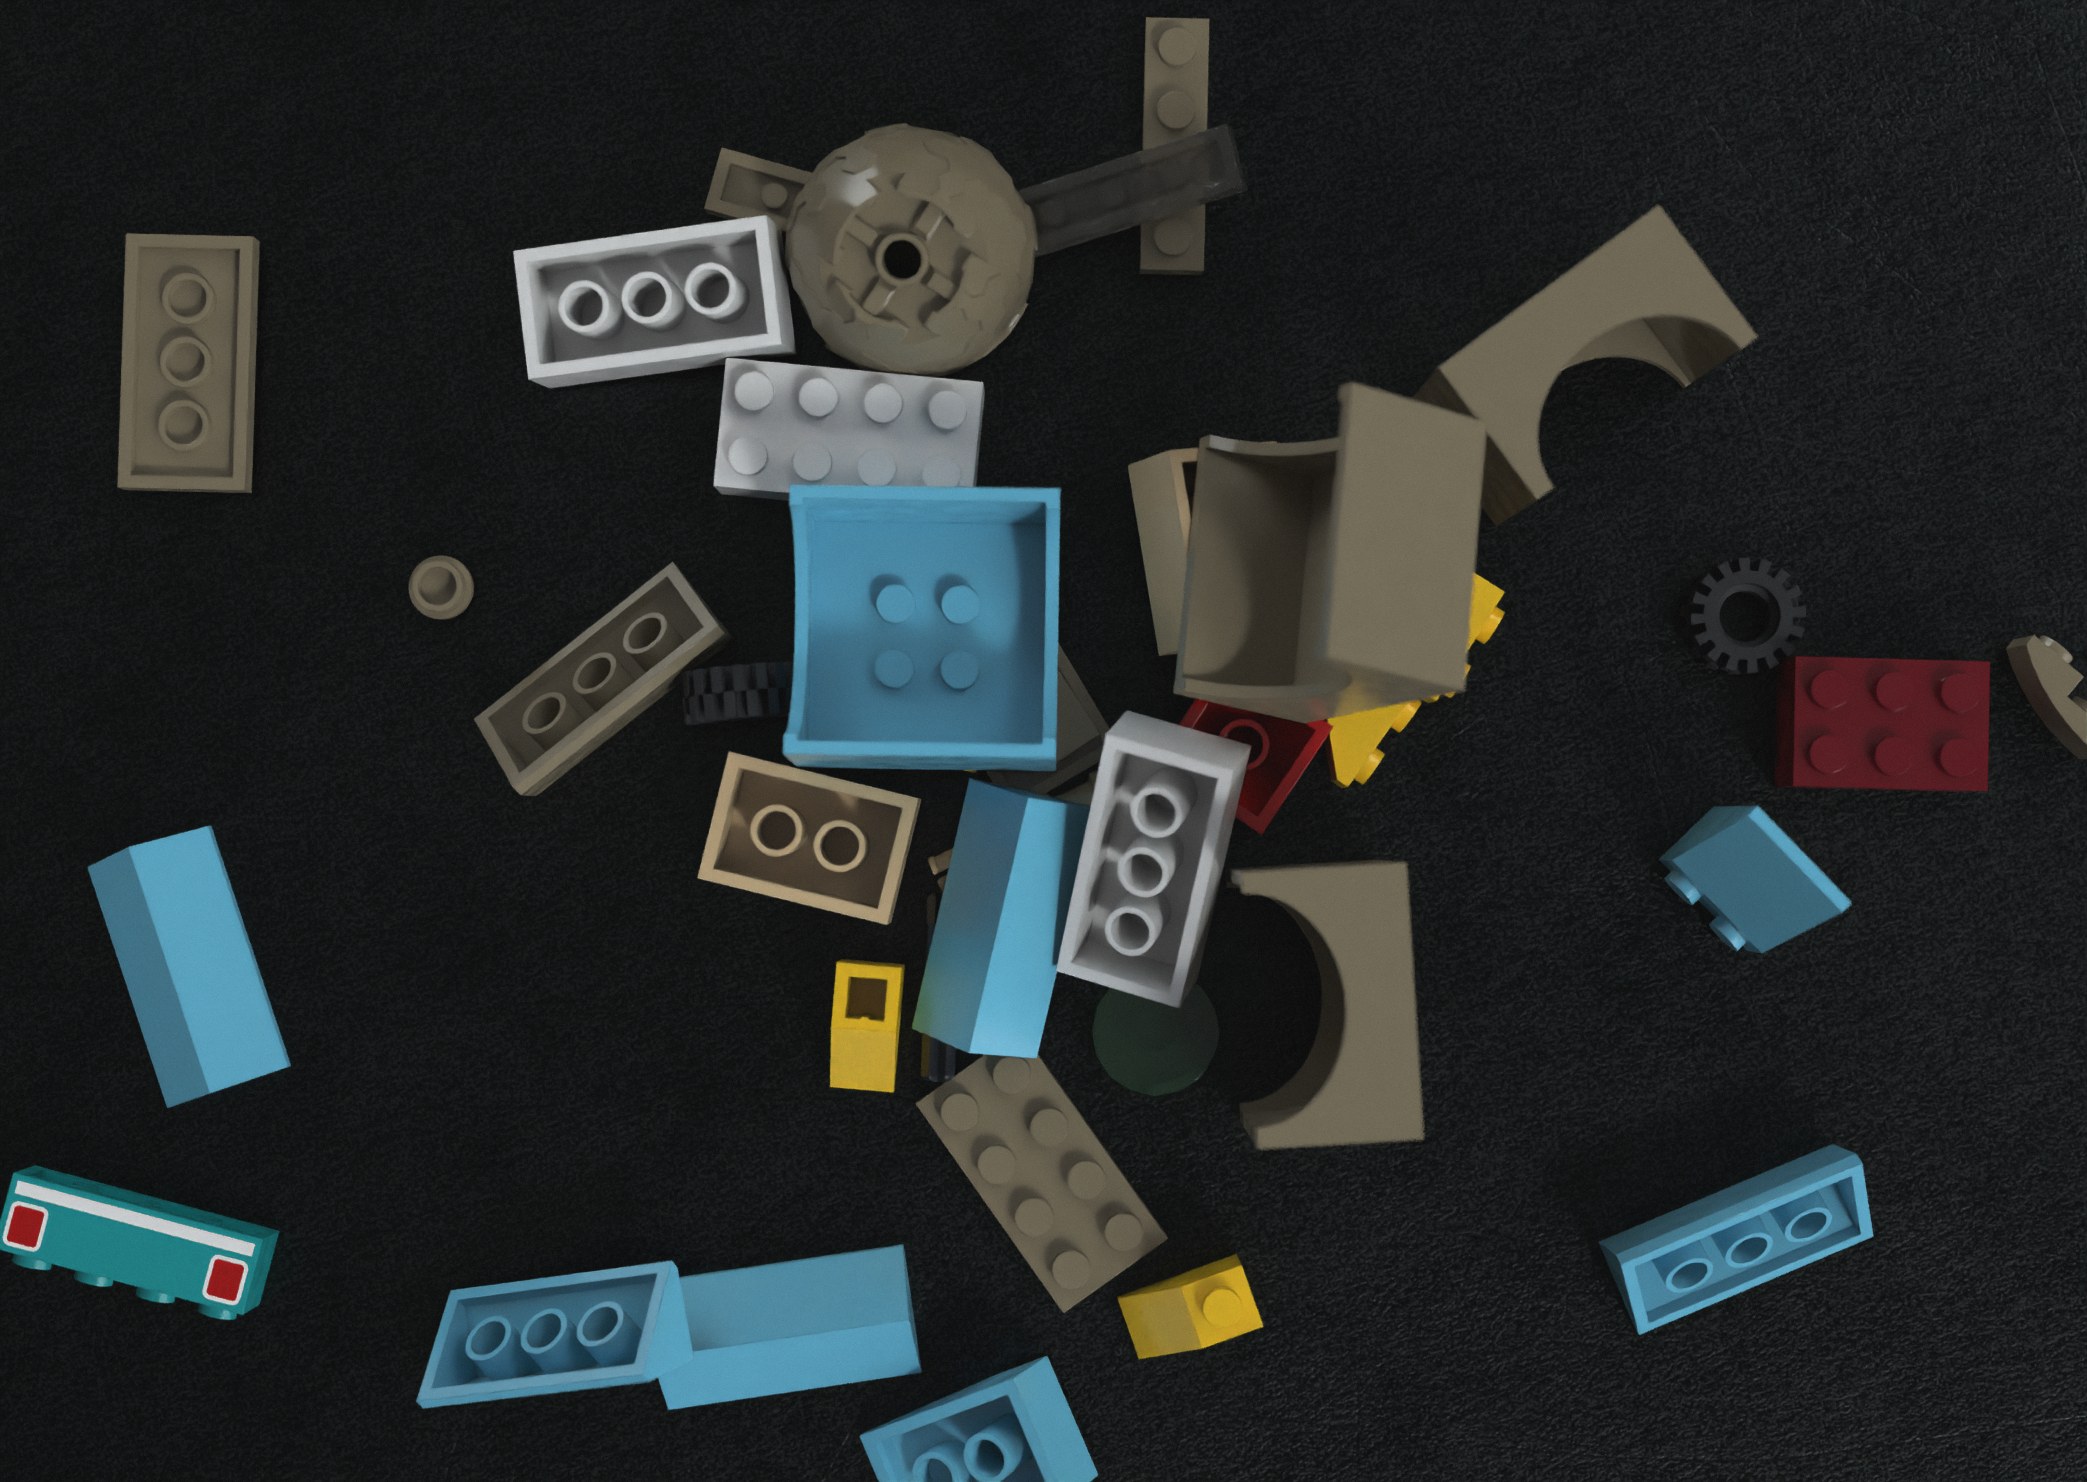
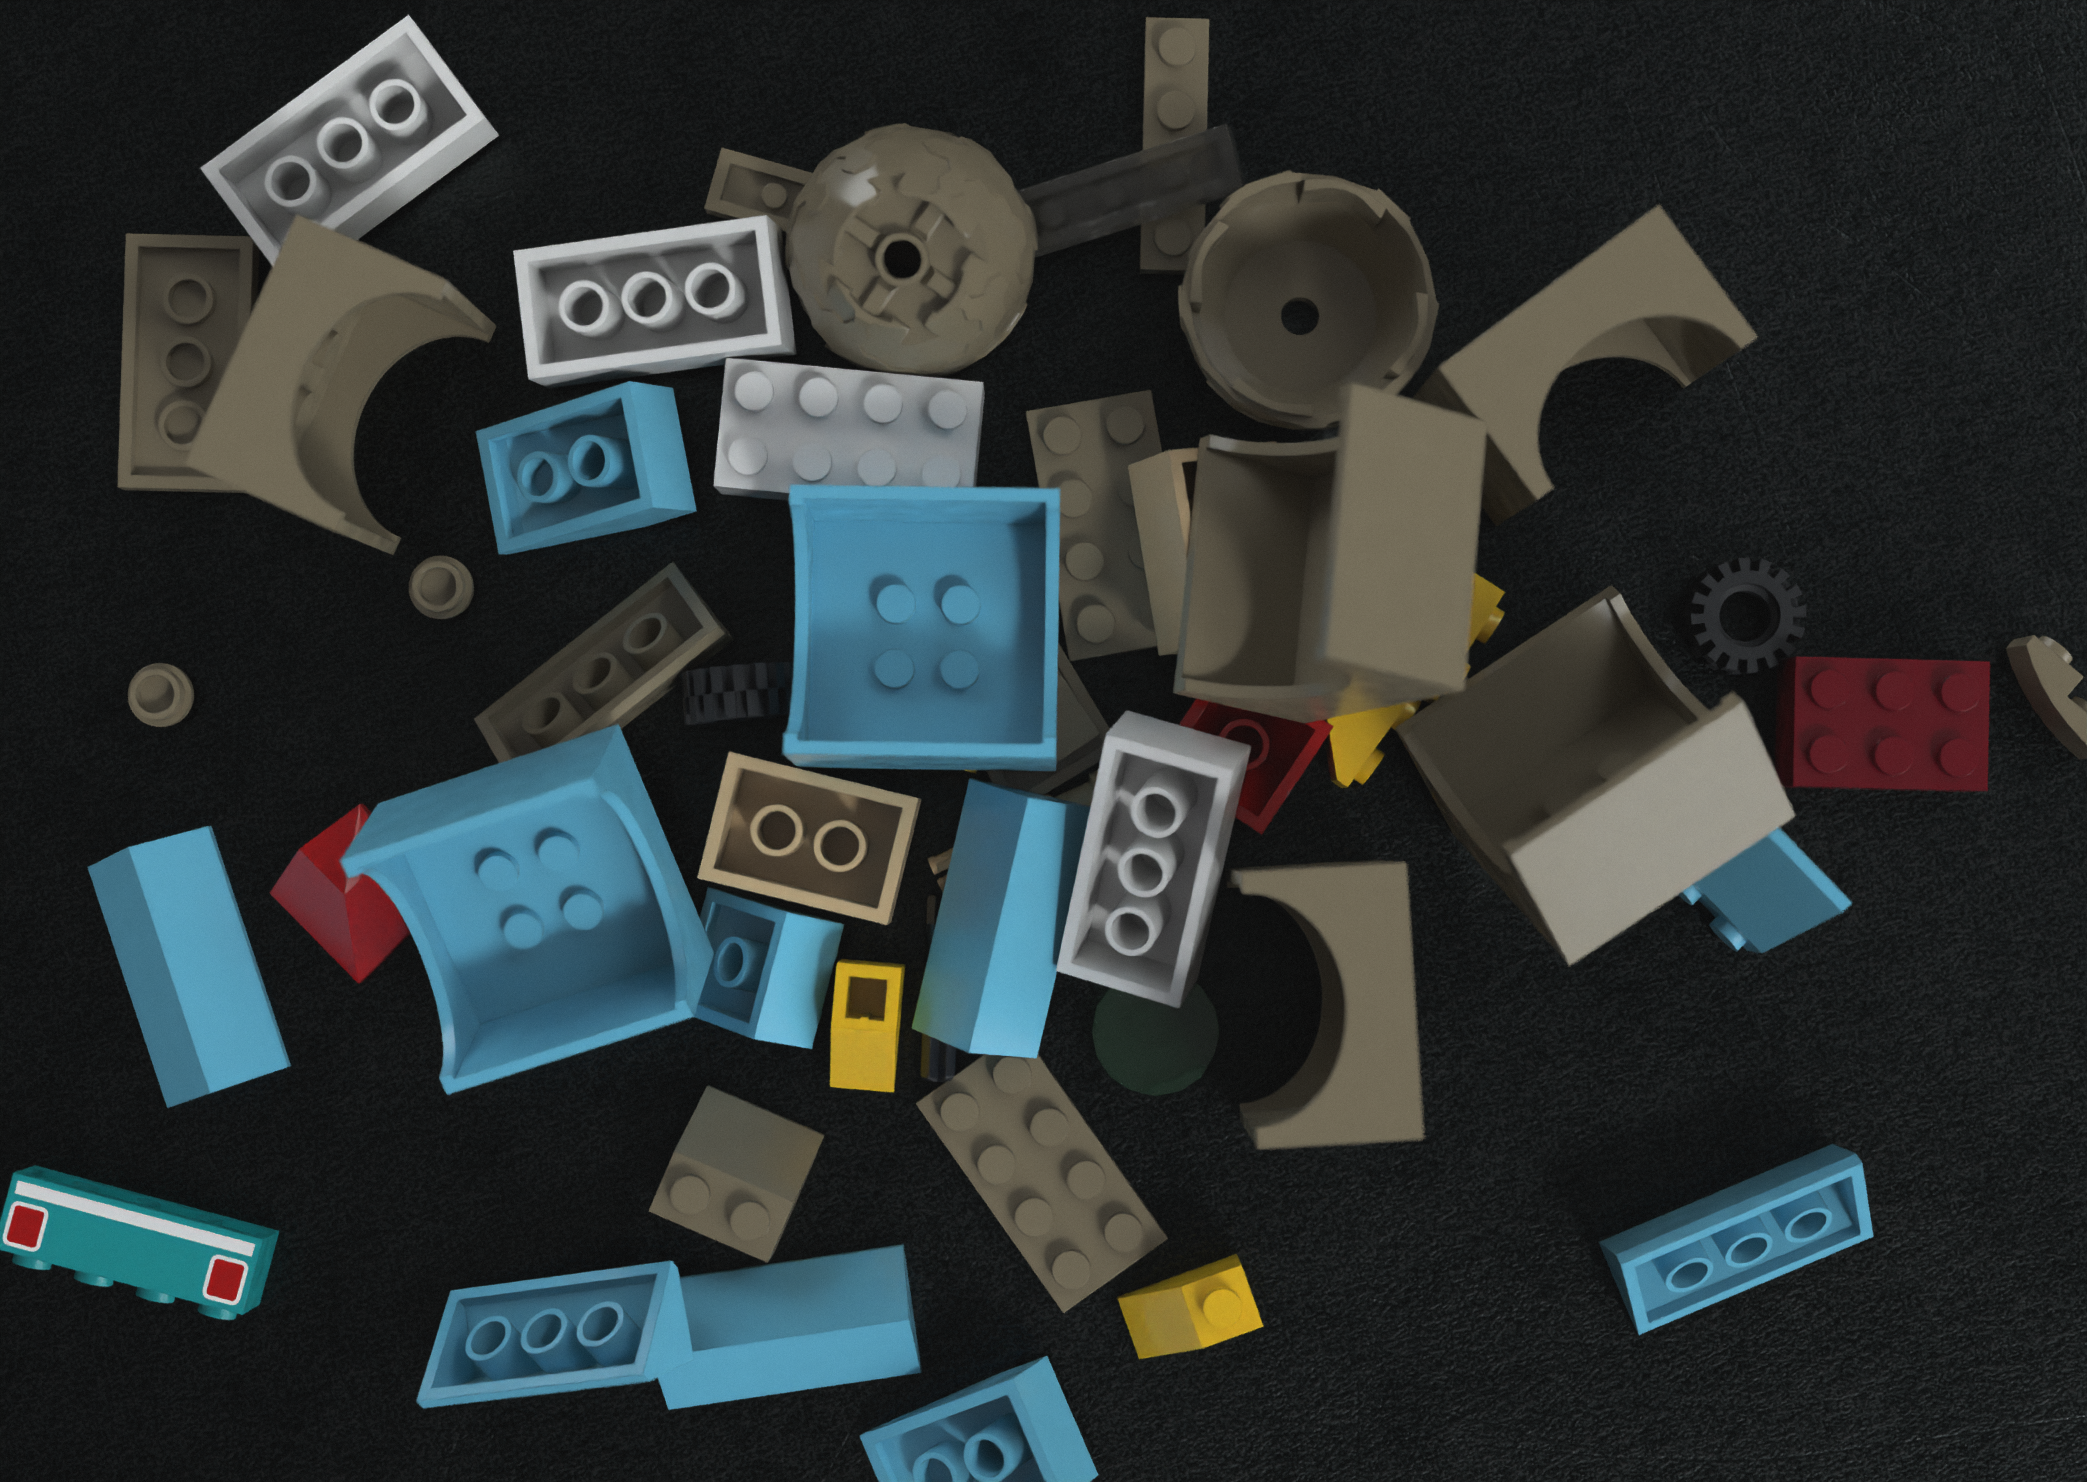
none -> dark tan plate [128,663,194,727]
none -> dark tan container [184,214,496,555]
none -> white brick [200,15,499,266]
none -> red slope [270,804,411,983]
none -> medium azure container [340,724,714,1095]
none -> medium azure slope [476,381,697,555]
none -> dark tan slope [649,1085,825,1263]
none -> medium azure slope [694,887,844,1049]
none -> dark tan plate [1026,390,1162,663]
none -> dark tan piece [1178,170,1439,431]
none -> dark tan container [1395,585,1795,966]

